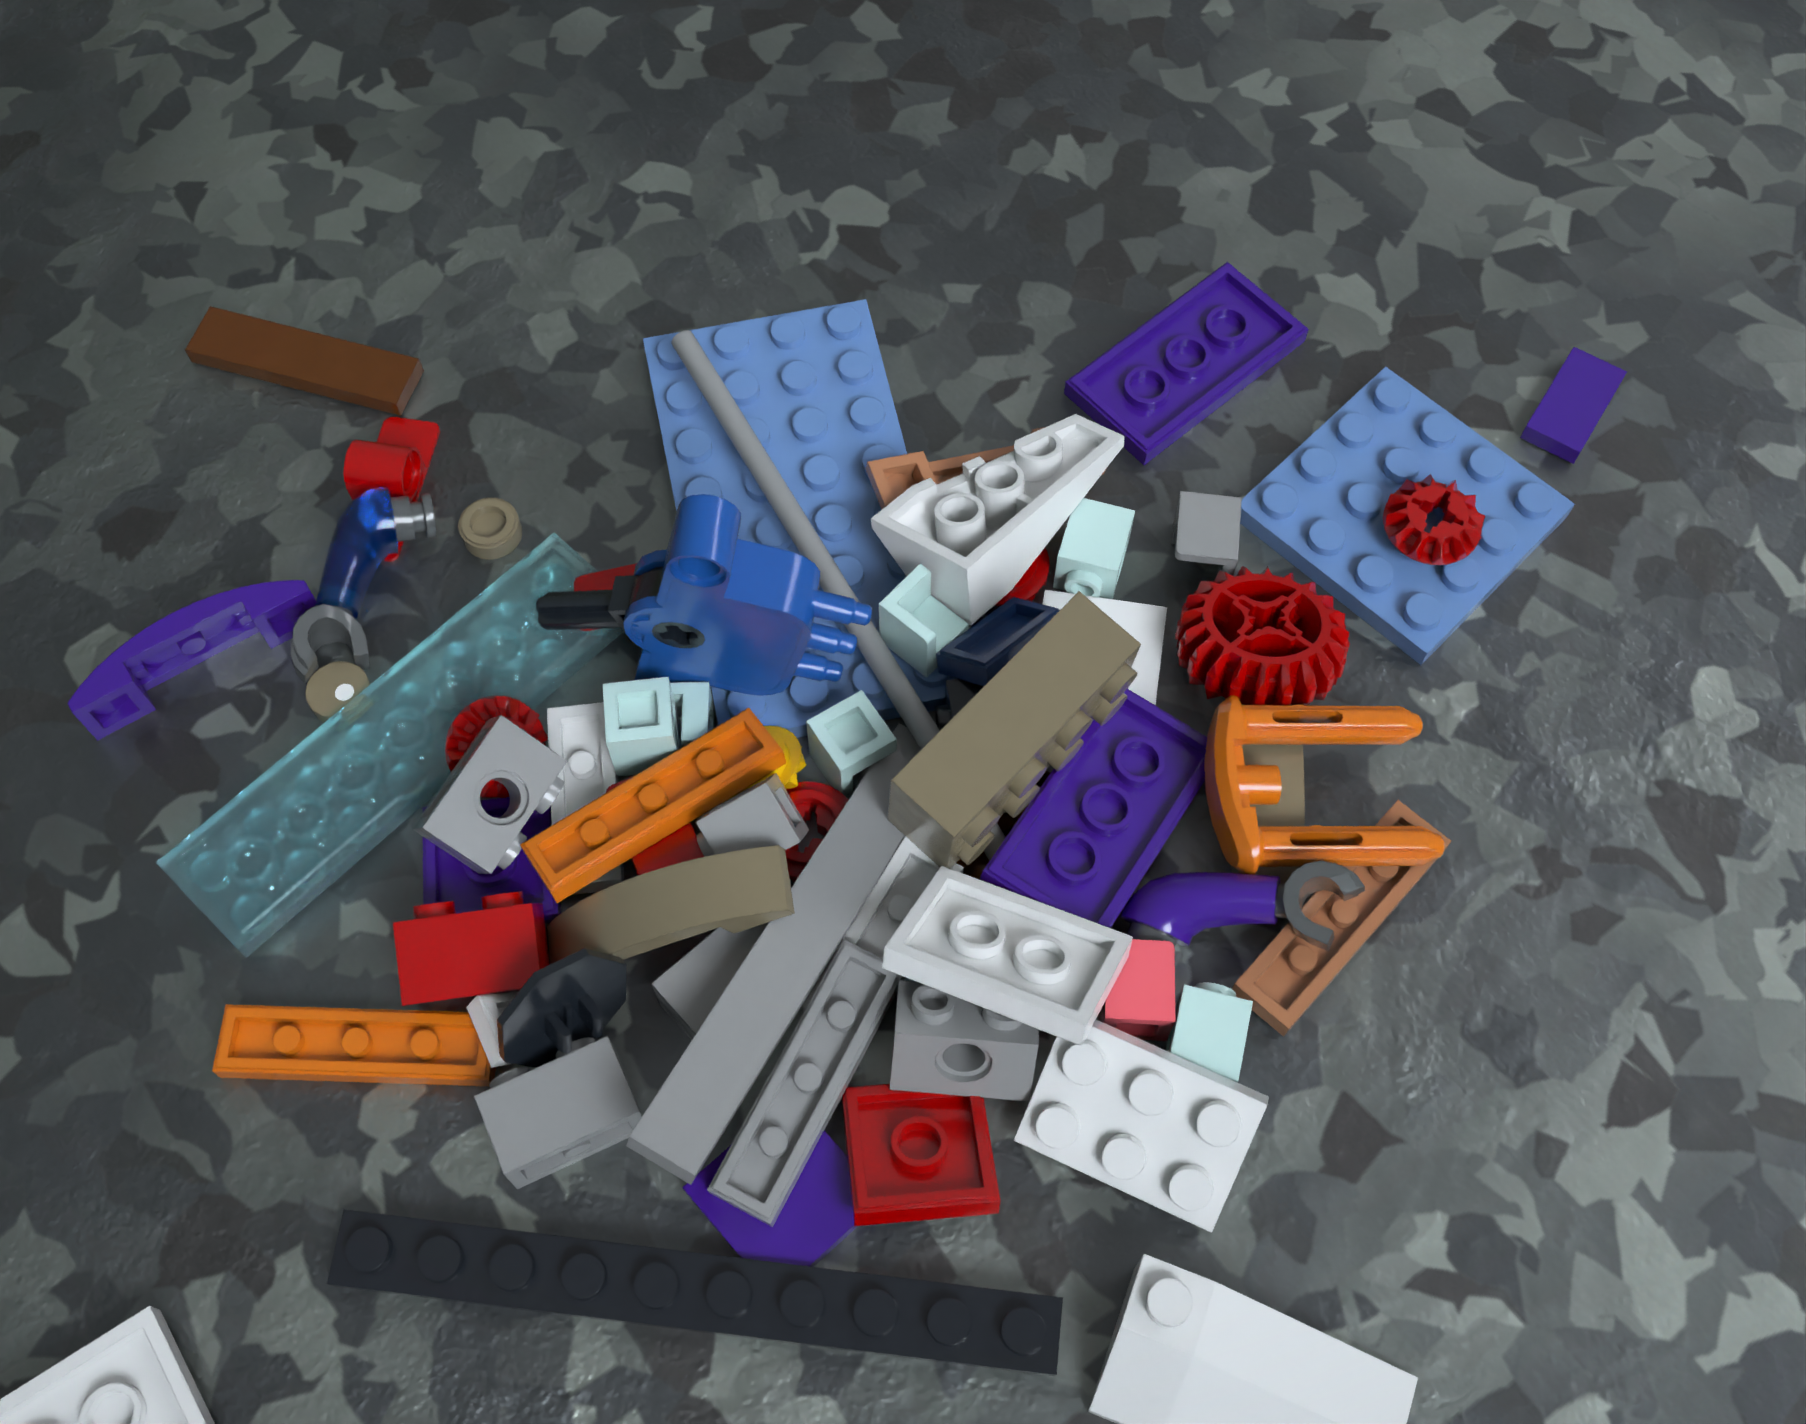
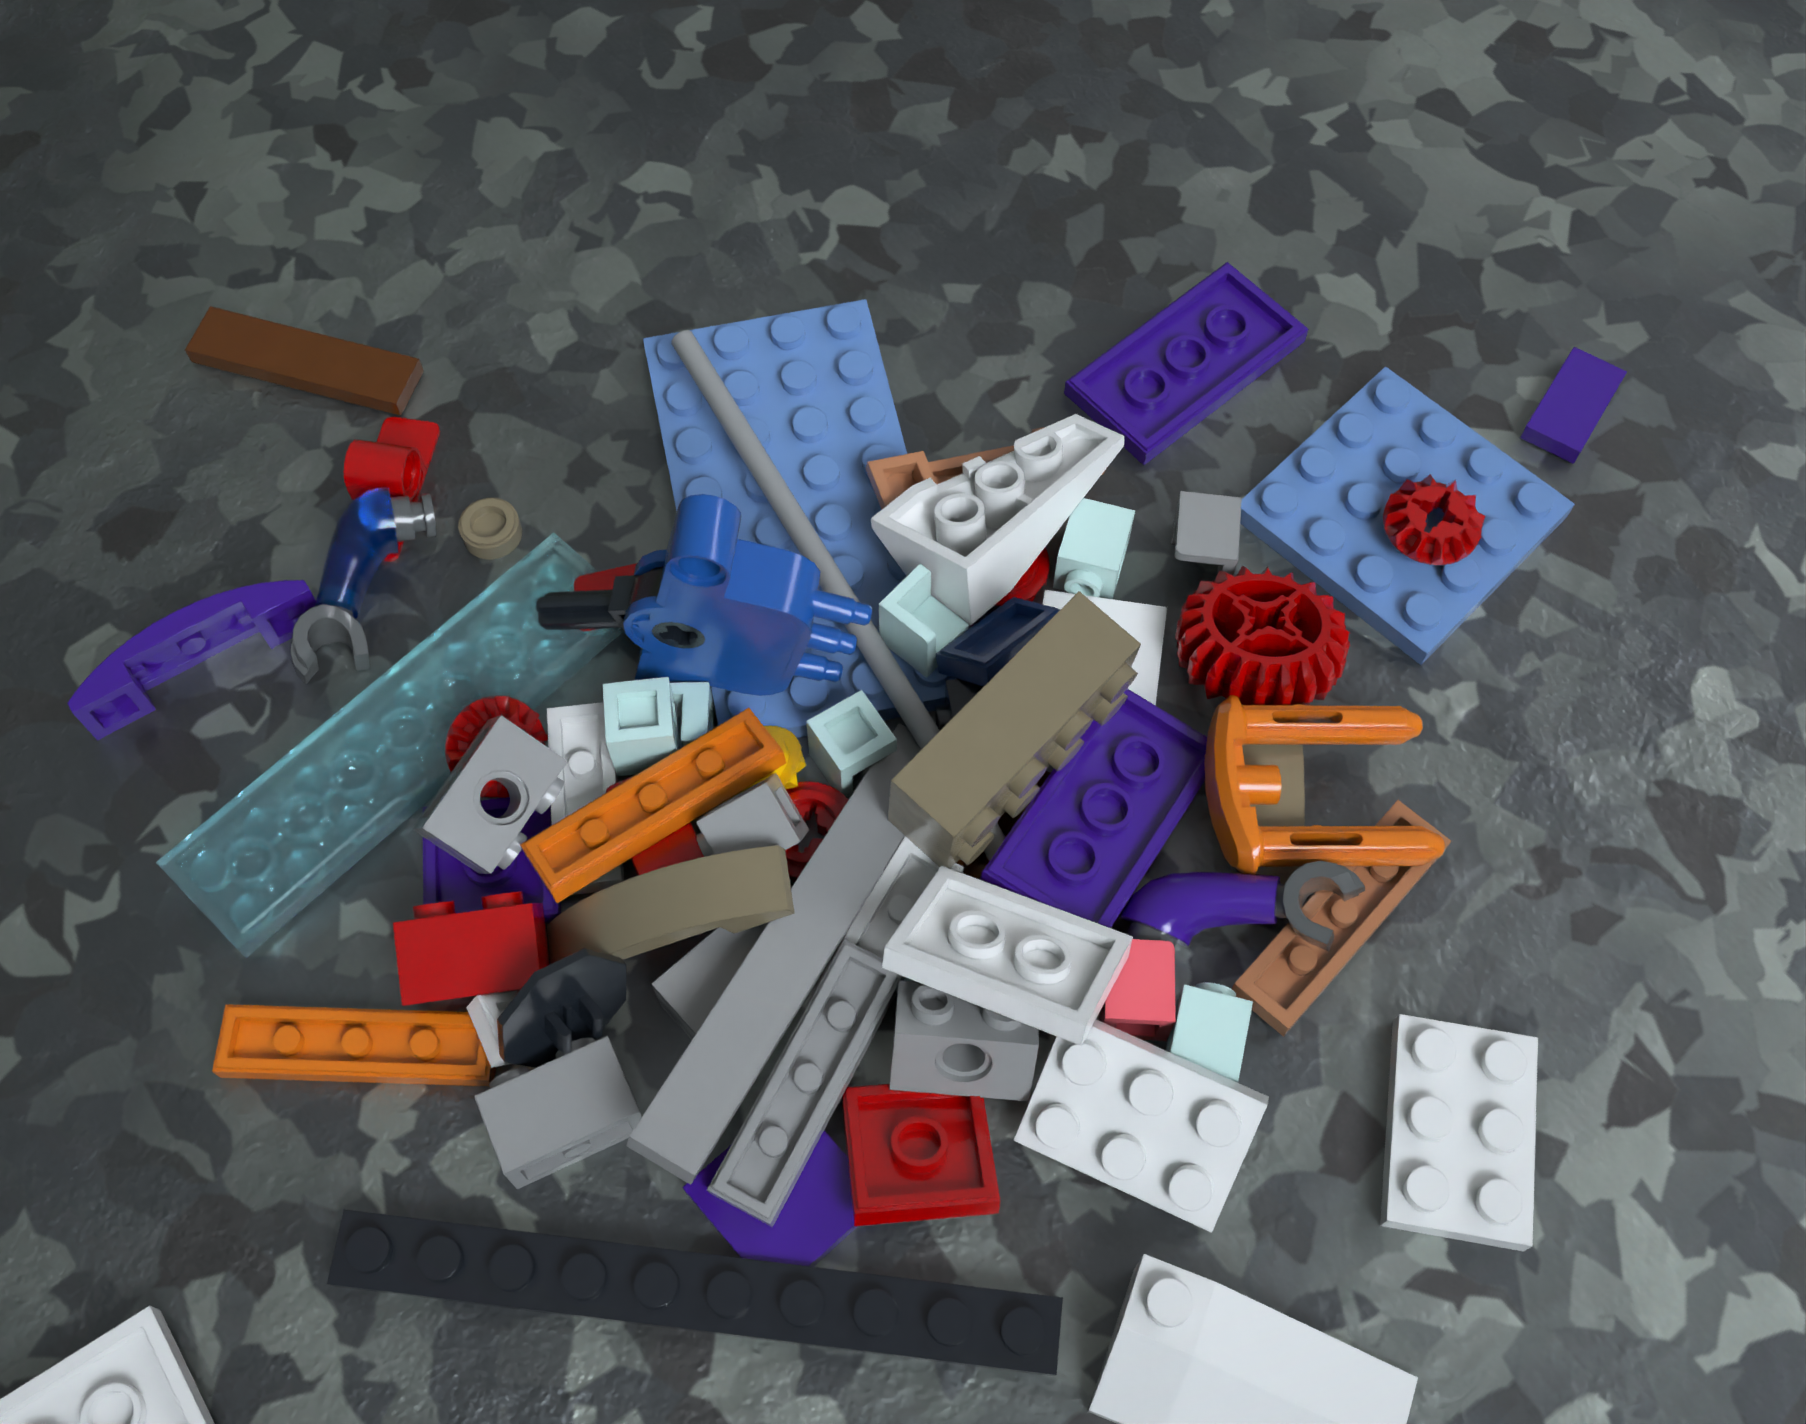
dark tan tile [305,661,375,727] -> none
none -> white plate [1380,1014,1538,1251]

